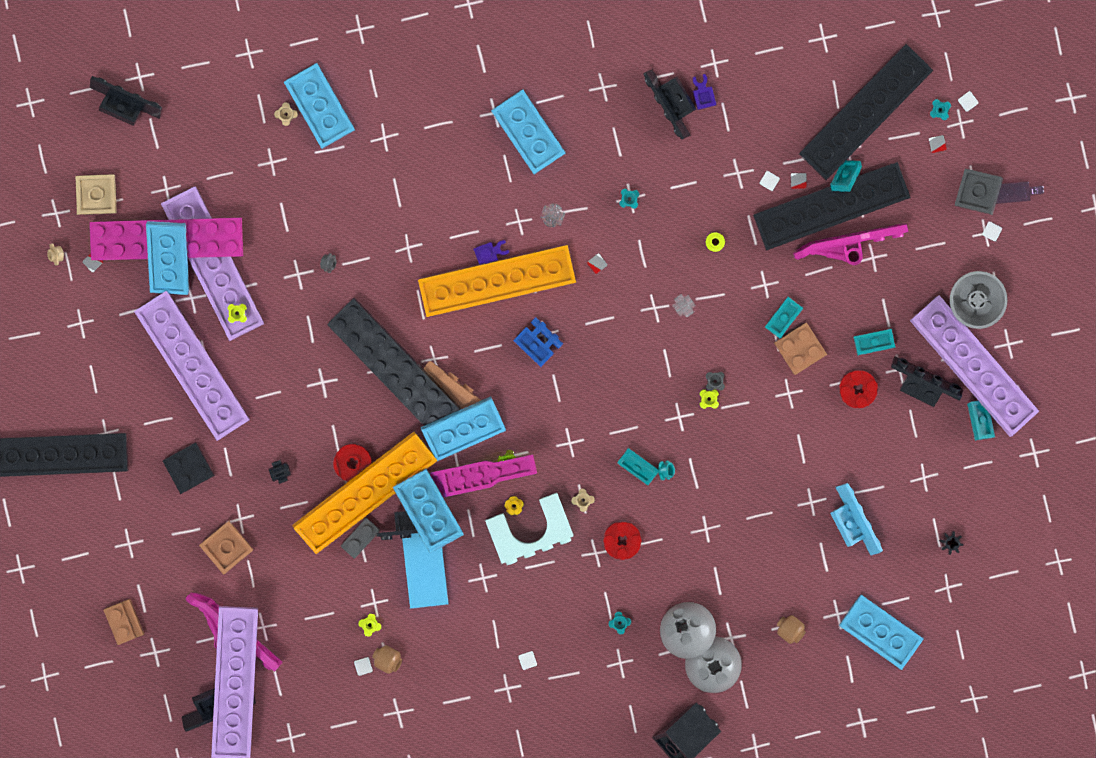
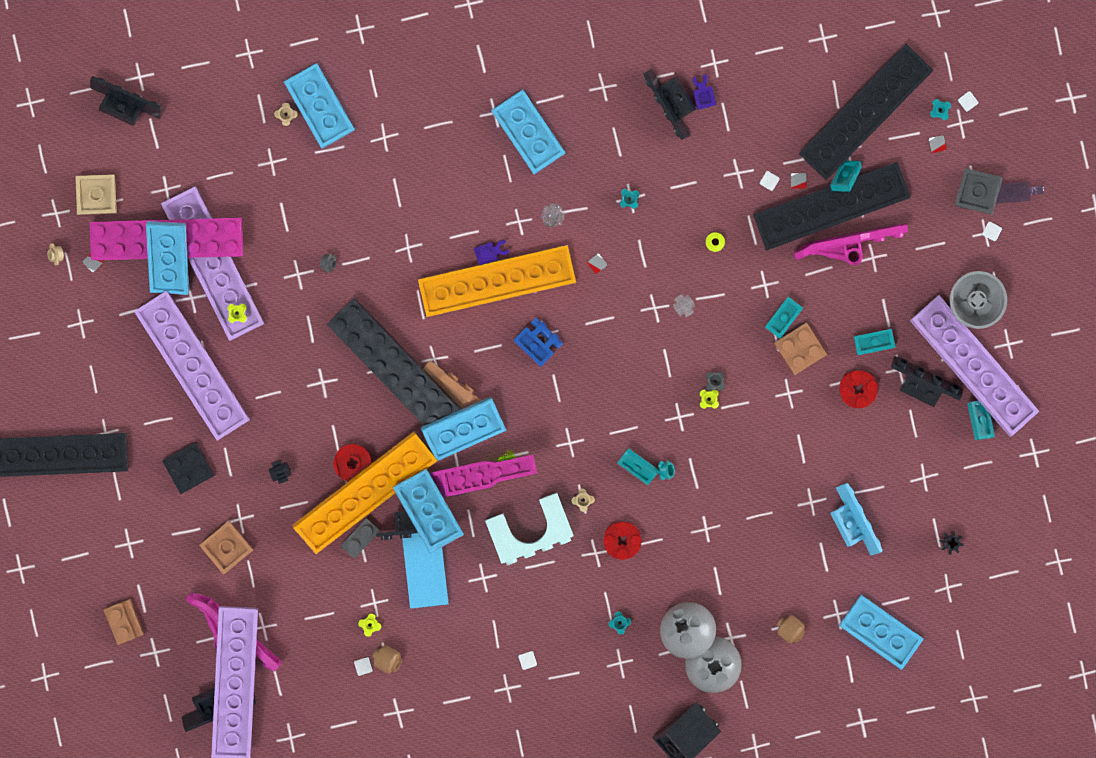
yellow plate [505,496,523,515] -> none

